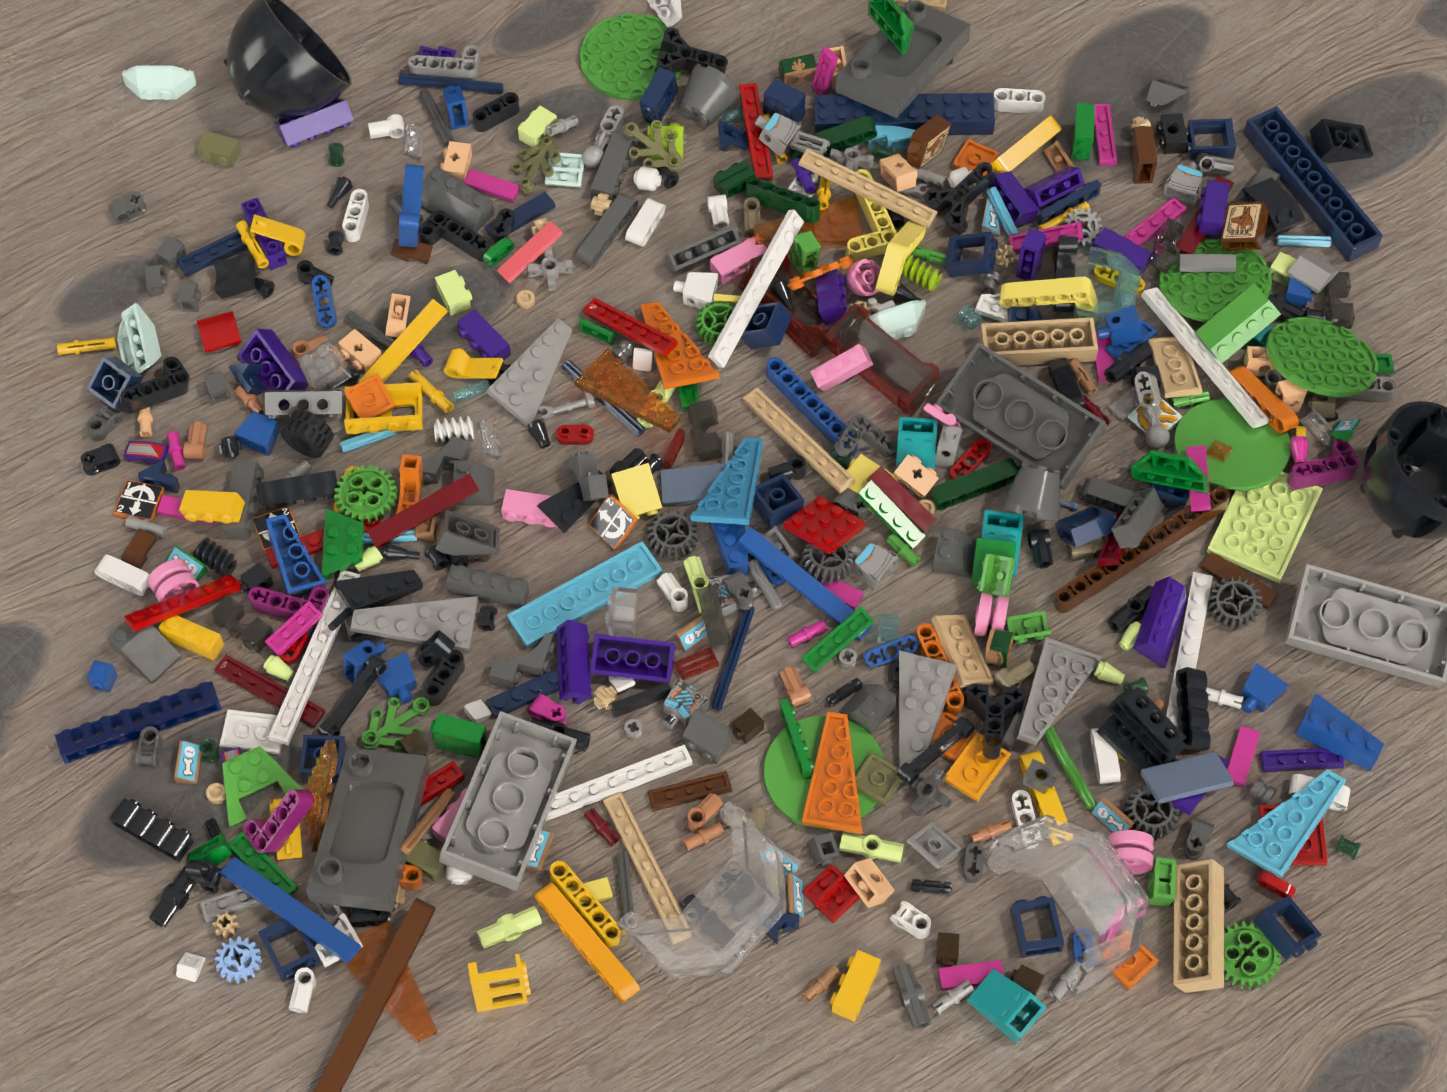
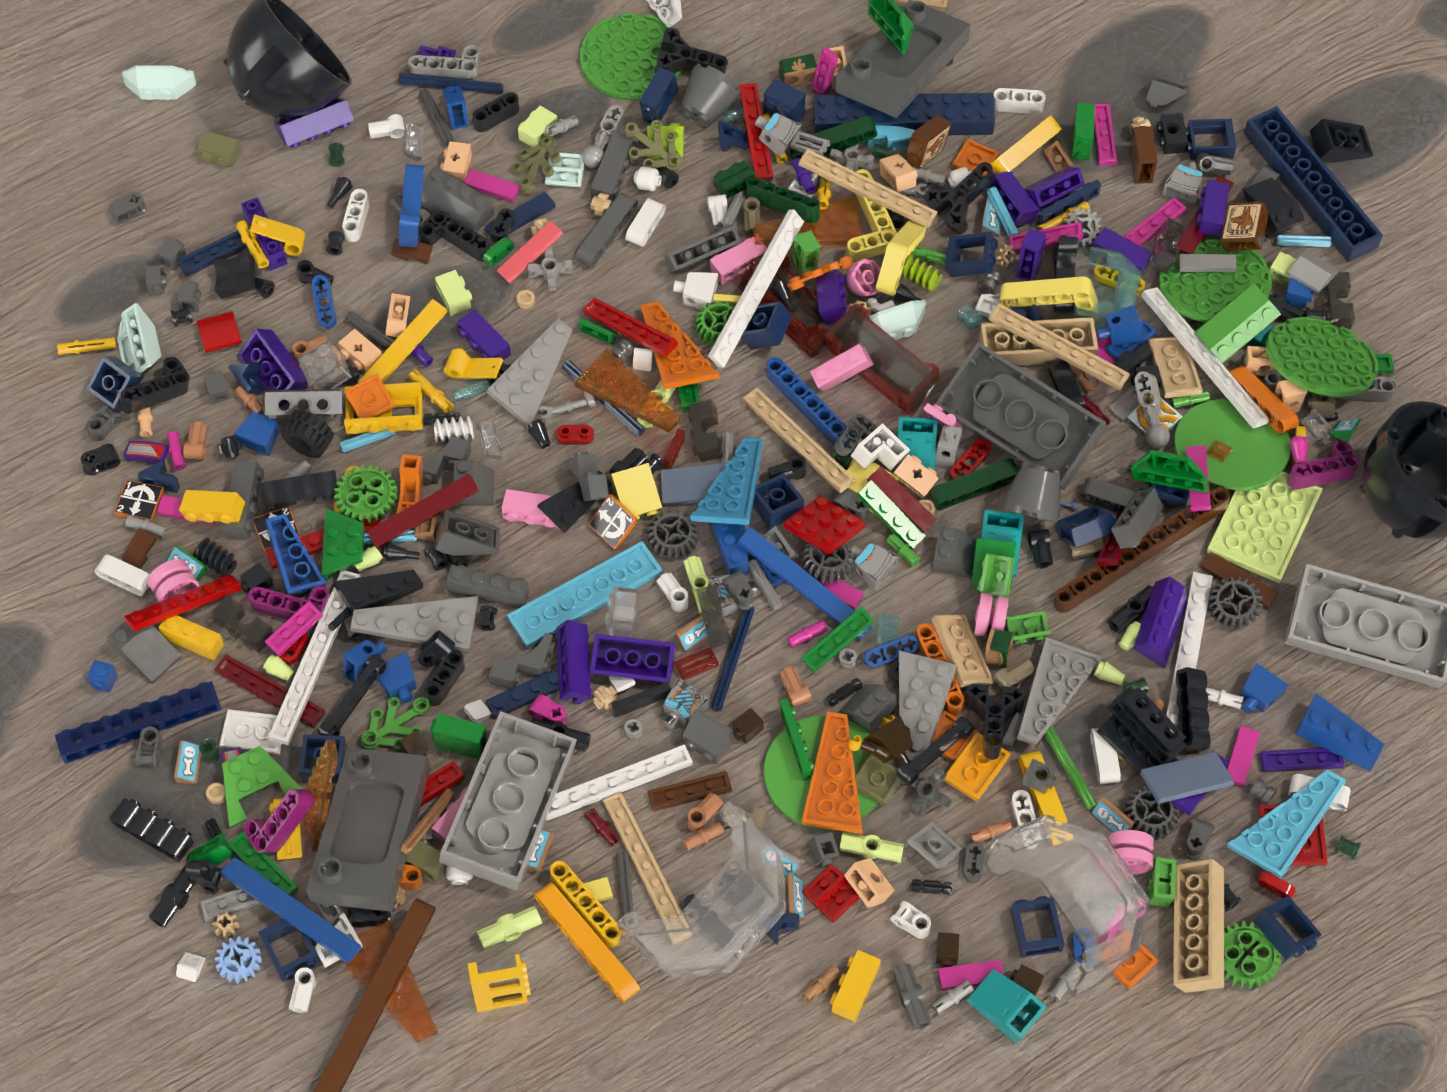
none -> black bush [170,306,193,327]
none -> black axle [424,412,461,425]
none -> light grey axle [721,192,746,228]
none -> dark brown torso [848,715,913,767]
none -> white brick [851,423,910,471]
none -> tan tile [989,303,1130,390]

